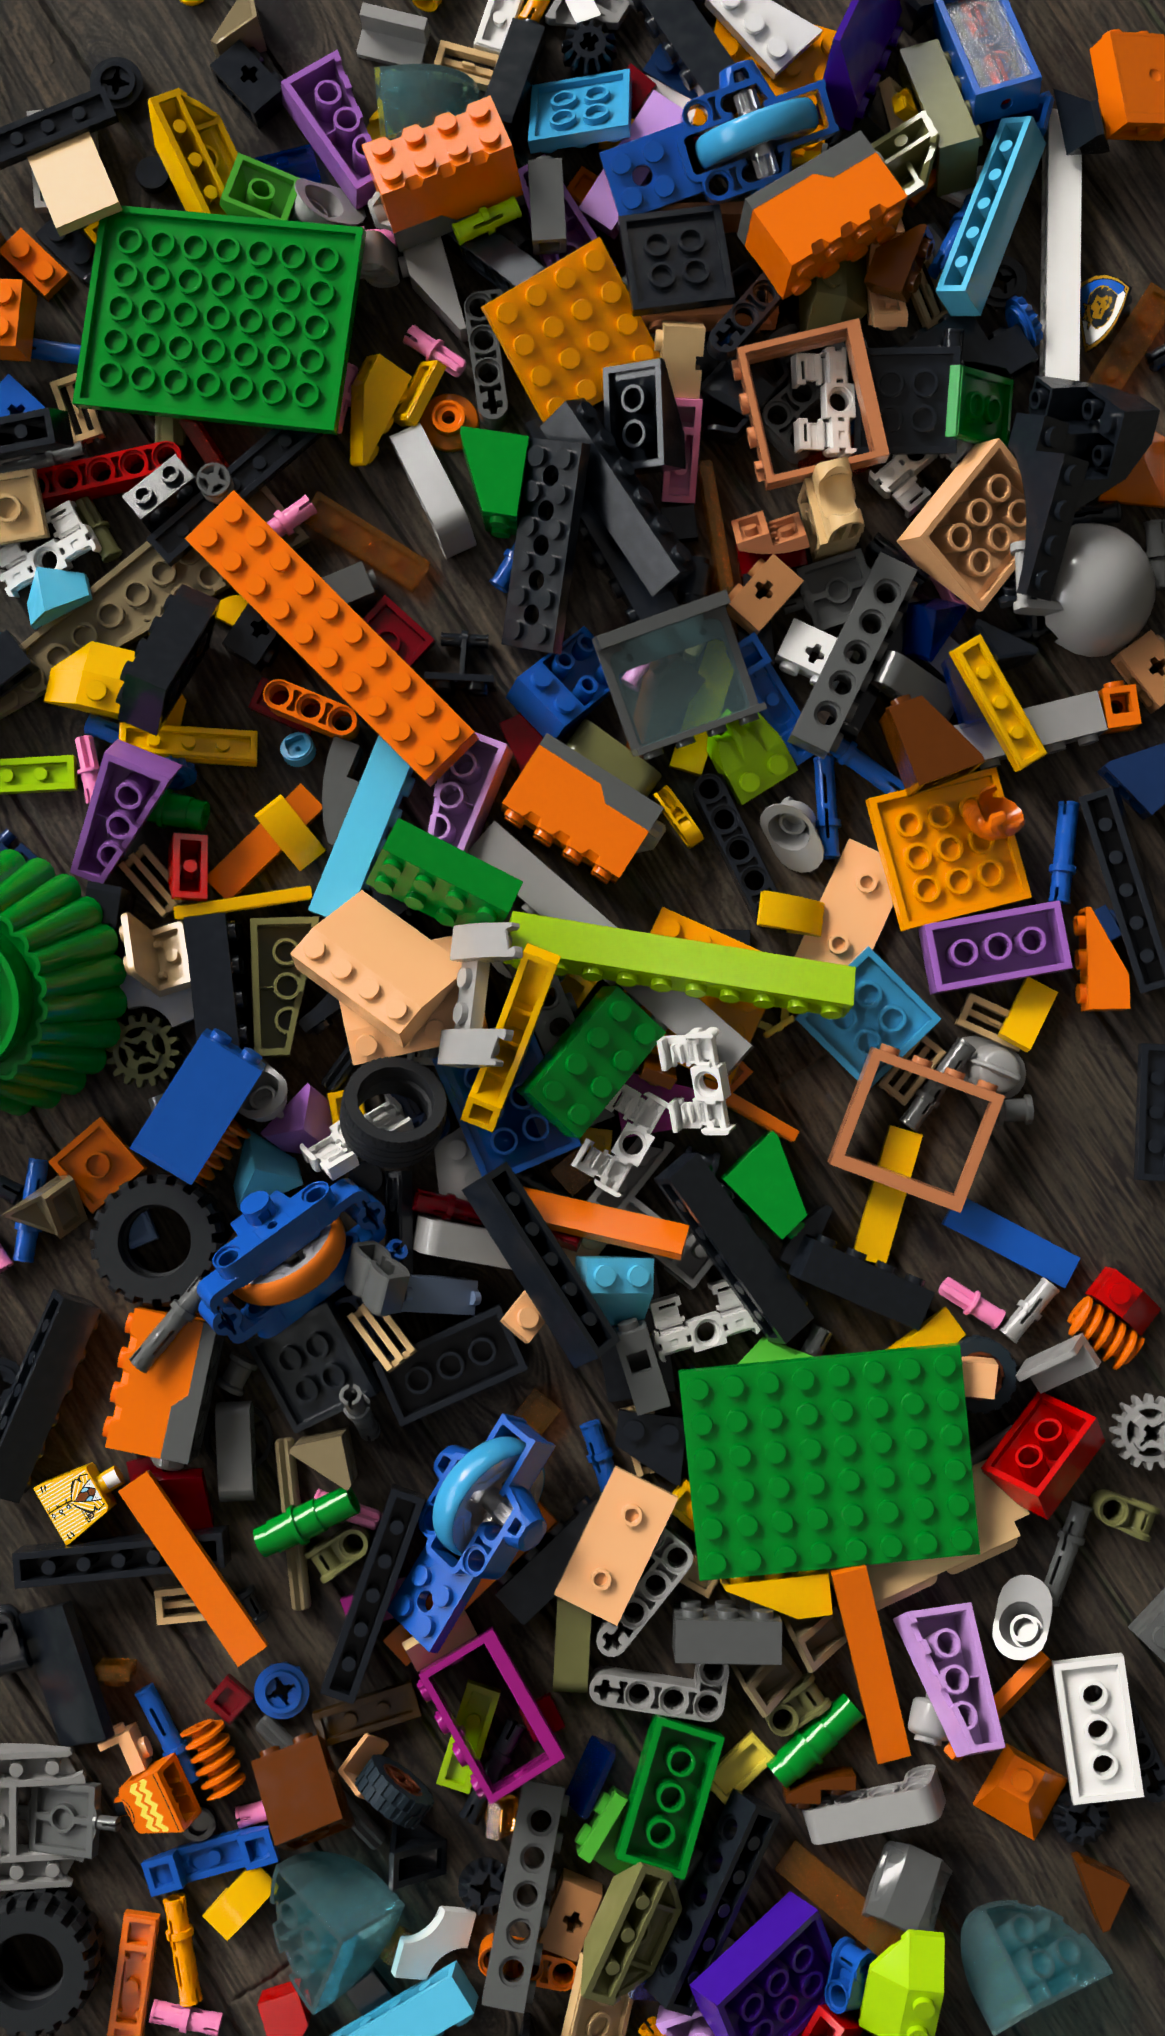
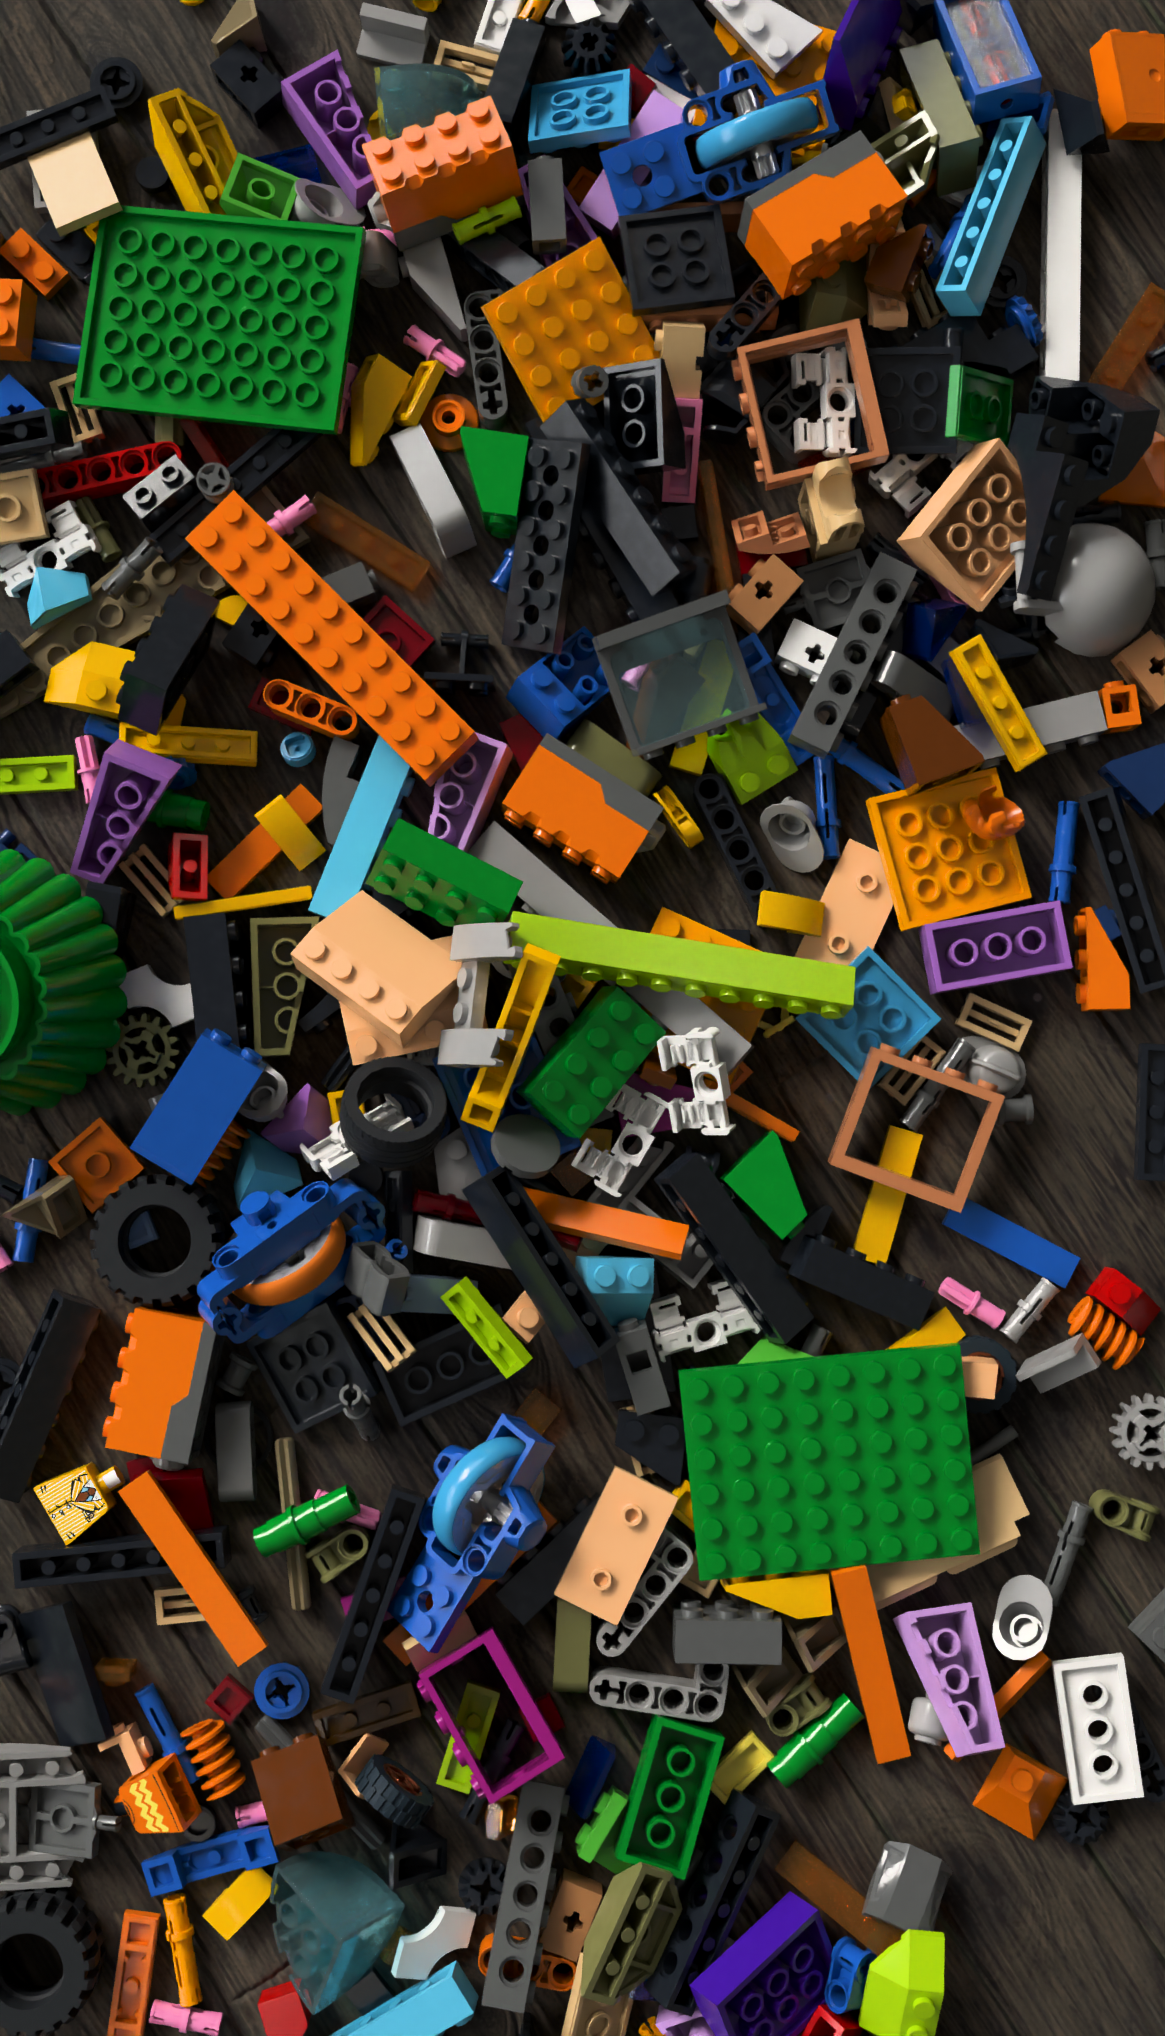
tan bracket [119,912,191,997] -> none
dark grey pin [129,1276,203,1373] -> none
dark tan slope [288,1426,359,1491] -> none
blue pin [579,1419,615,1492] -> none
reddish brown slope [782,1766,856,1809] -> none
light grey beam [802,1764,946,1845] -> none
clear light blue brick [960,1900,1113,2036] -> none
red slope [981,1391,1105,1520] -> none
yellow tile [997,977,1058,1052] -> none
reddish brown slope [1070,1851,1130,1933] -> none
shield [1080,275,1132,353] -> none
none -> dark grey pin [101,537,163,600]
none -> lime plate [440,1276,533,1379]
none -> dark grey tile [491,1113,560,1179]
none -> dark grey bush [571,365,609,399]

